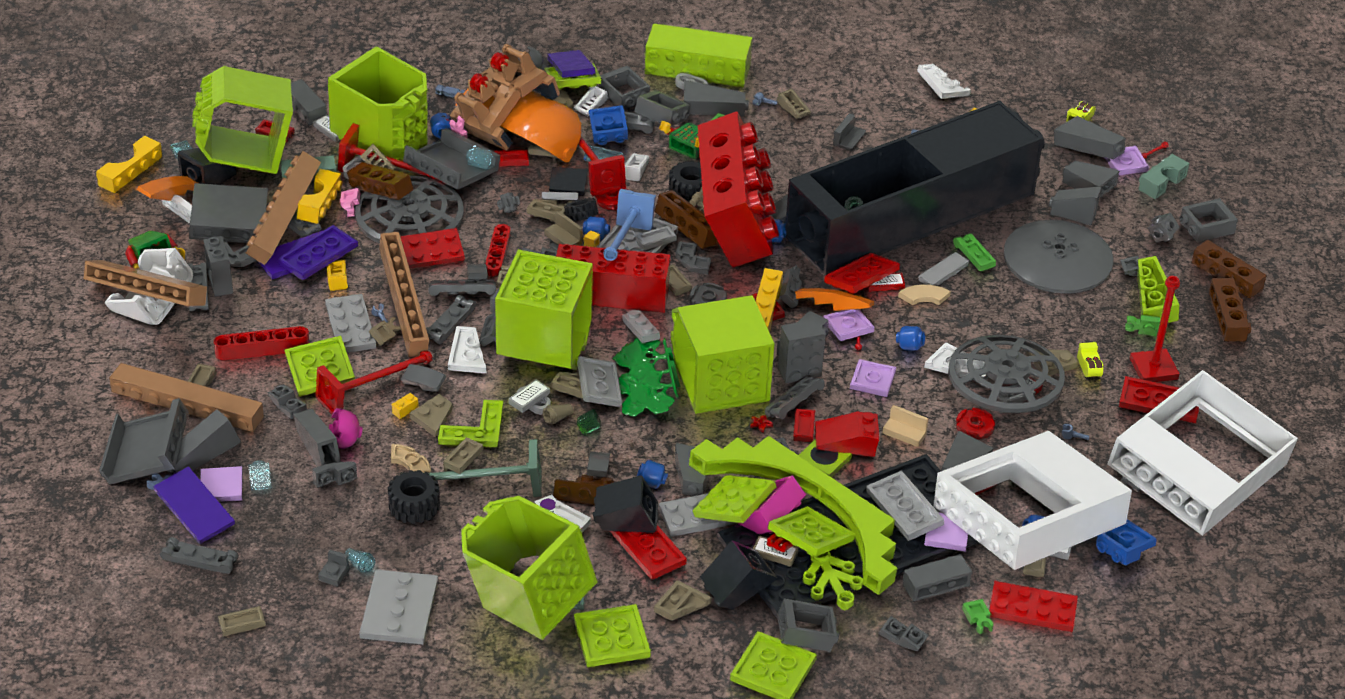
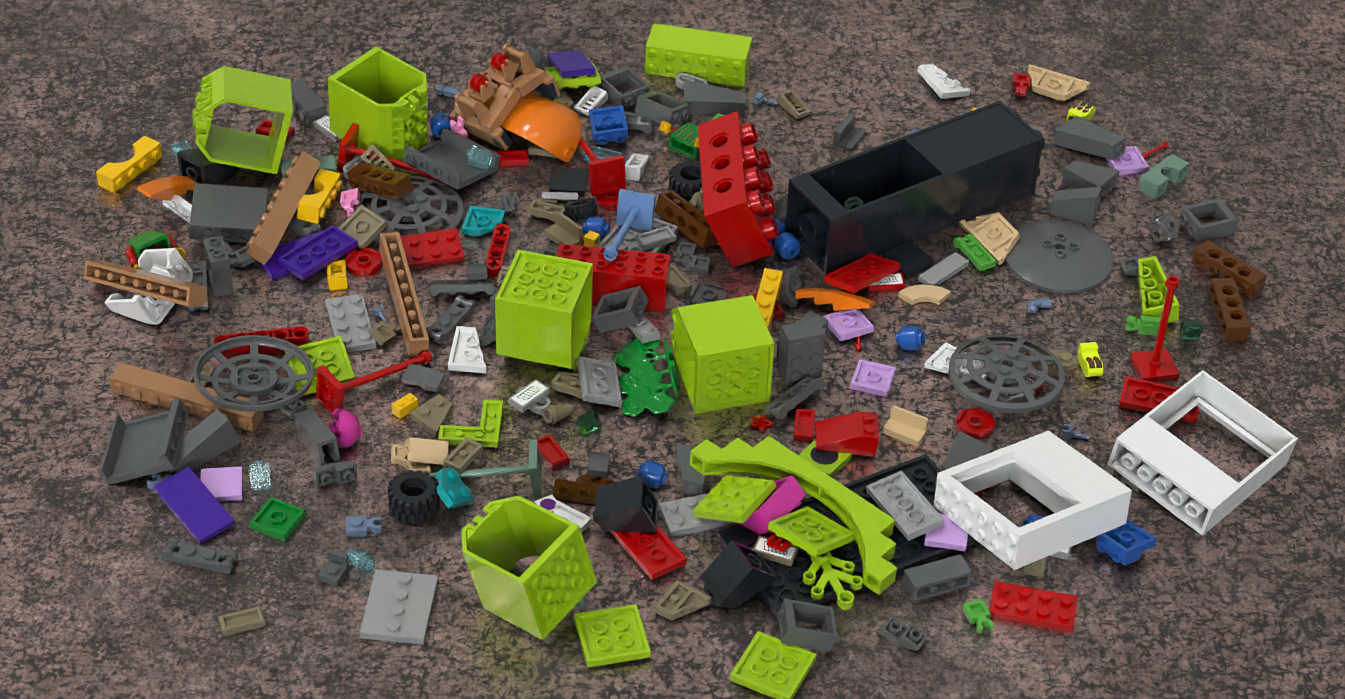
none -> dark grey dish [193,335,314,412]
none -> green tile [249,497,307,541]
none -> dark tan plate [339,205,388,249]
none -> red tile [345,248,382,277]
none -> sand blue plate [346,516,382,537]
none -> tan panel [404,437,449,465]
none -> teal plate [436,467,475,509]
none -> teal plate [462,206,506,236]
none -> red tile [537,434,570,470]
none -> dark grey window [592,286,649,333]
none -> blue head [774,232,801,260]
none -> black tile [882,240,934,278]
none -> tan wing [960,212,1020,265]
none -> red plate [1012,73,1030,98]
none -> sand blue arm [1027,298,1051,313]
none -> tan wing [1028,64,1090,101]
none -> clear green slope [1179,317,1204,340]

